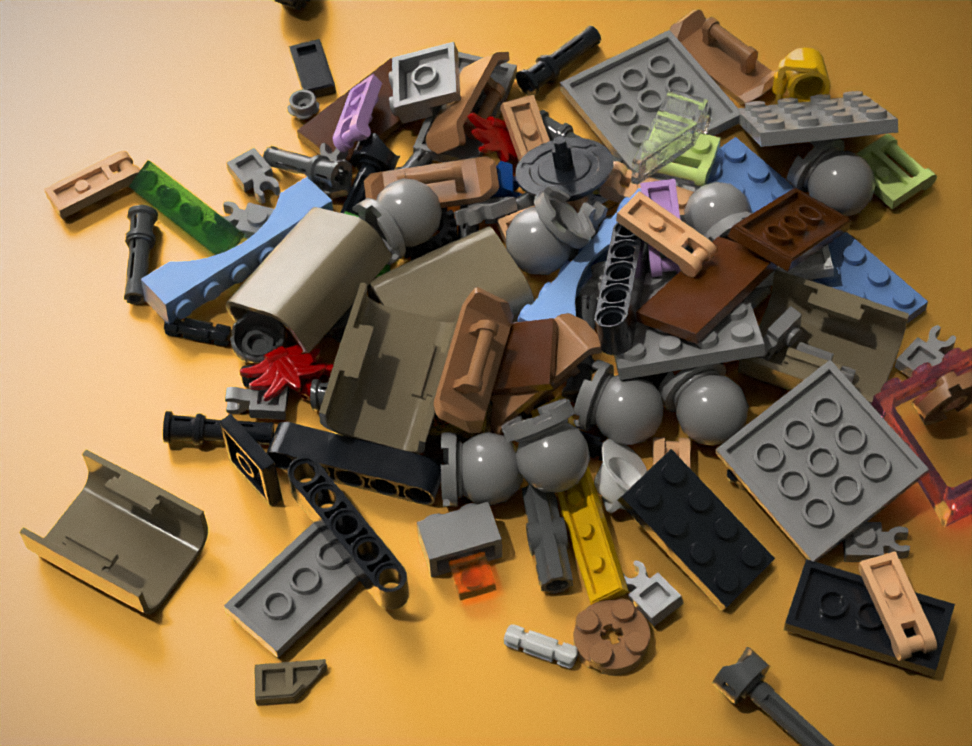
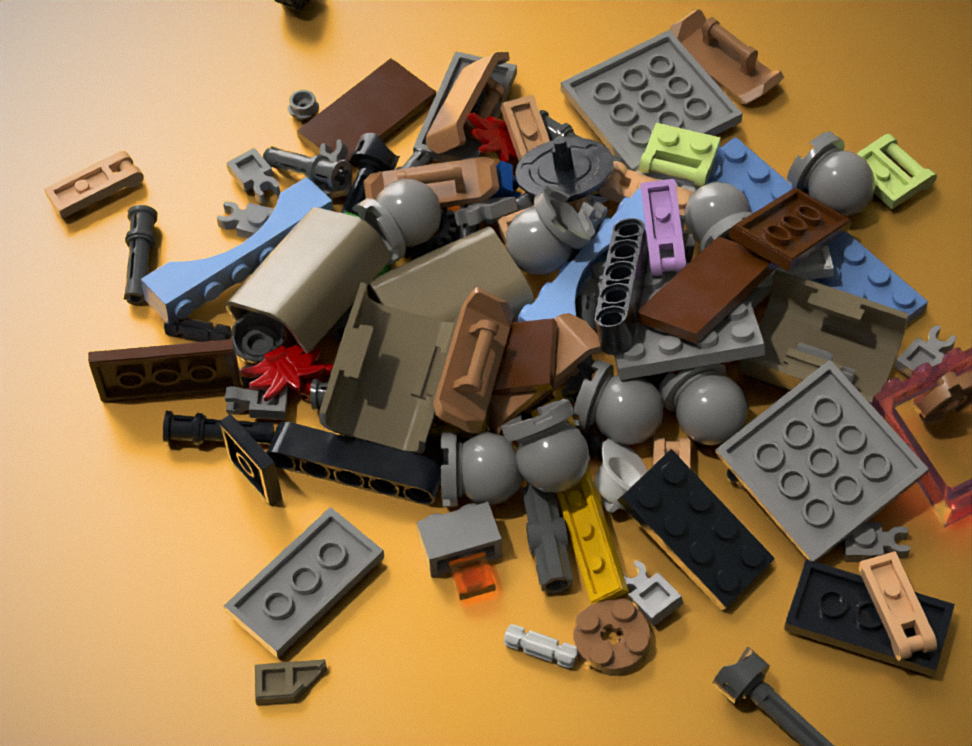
dark tan piece [20,450,208,614] -> none
clear green plate [129,160,245,255] -> none
black beam [288,457,409,610] -> none
black tile [289,39,336,97] -> none
lavender plate [333,74,382,153] -> none
light grey plate [389,42,461,123] -> none
black pin [516,25,602,96] -> none
light nougat plate [616,191,717,277] -> none
clear slope [631,88,711,185] -> none
light grey plate [738,91,898,147] -> none
light grey plate [758,306,802,361] -> none
yellow piece [773,47,831,104] -> none
none -> reddish brown tile [88,339,242,402]

